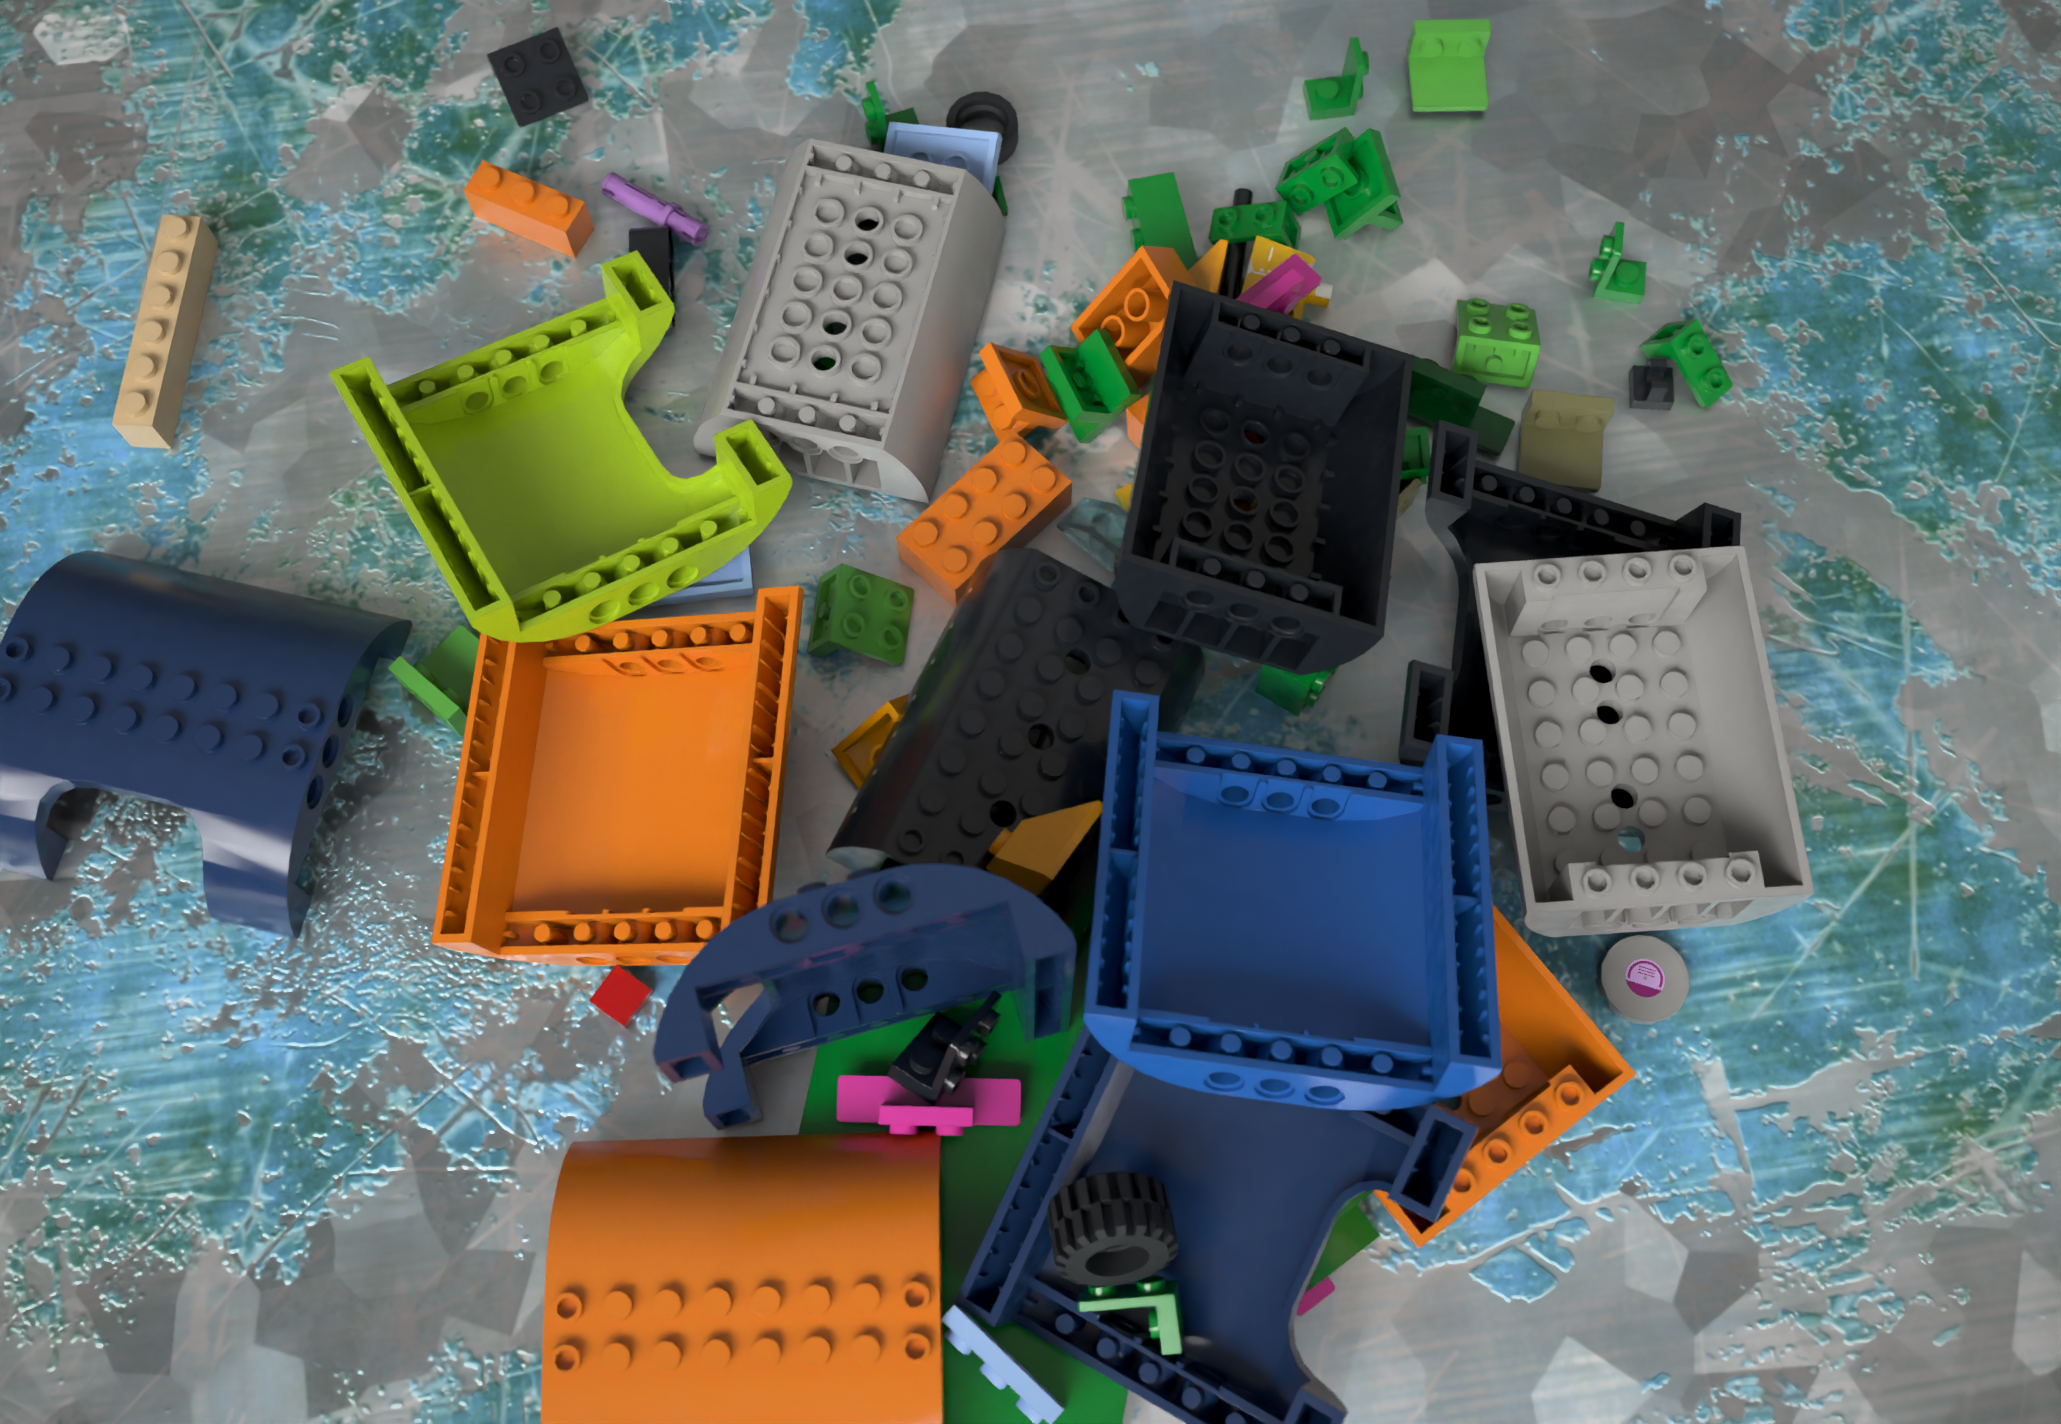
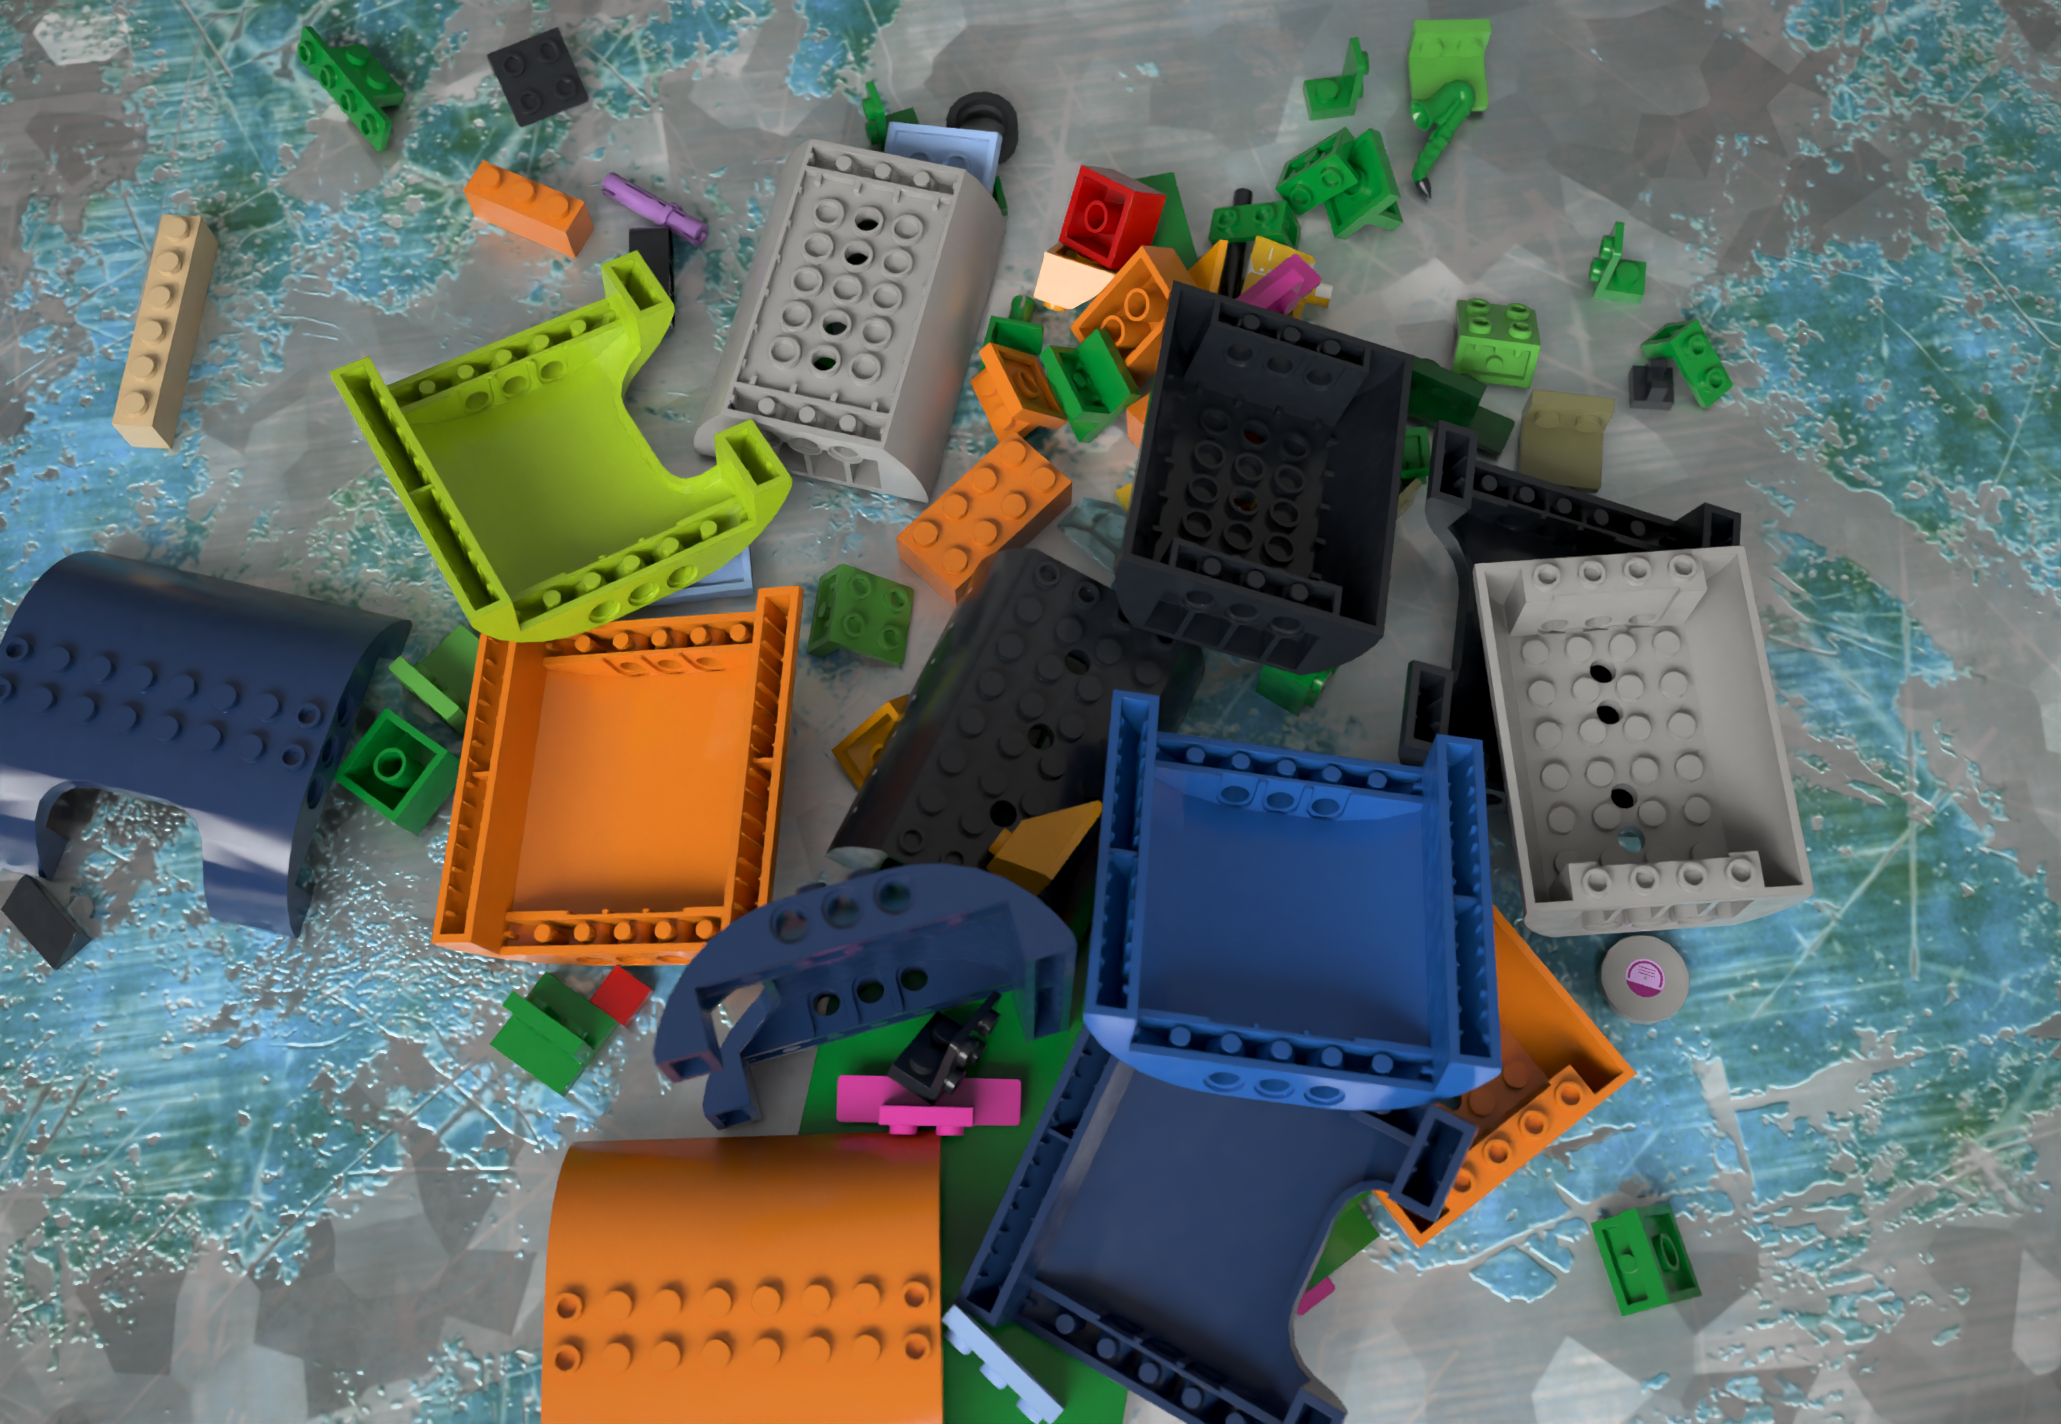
black tyre [1047,1171,1179,1286] -> none
green bracket [1077,1275,1184,1355] -> none
none -> black slope [1,874,92,971]
none -> green bracket [297,26,405,152]
none -> green brick [334,707,460,836]
none -> green bracket [490,971,619,1097]
none -> green bracket [981,295,1044,371]
none -> slope [1033,242,1120,312]
none -> red brick [1058,165,1167,270]
none -> green piece [1410,79,1476,201]
none -> green bracket [1590,1203,1702,1317]

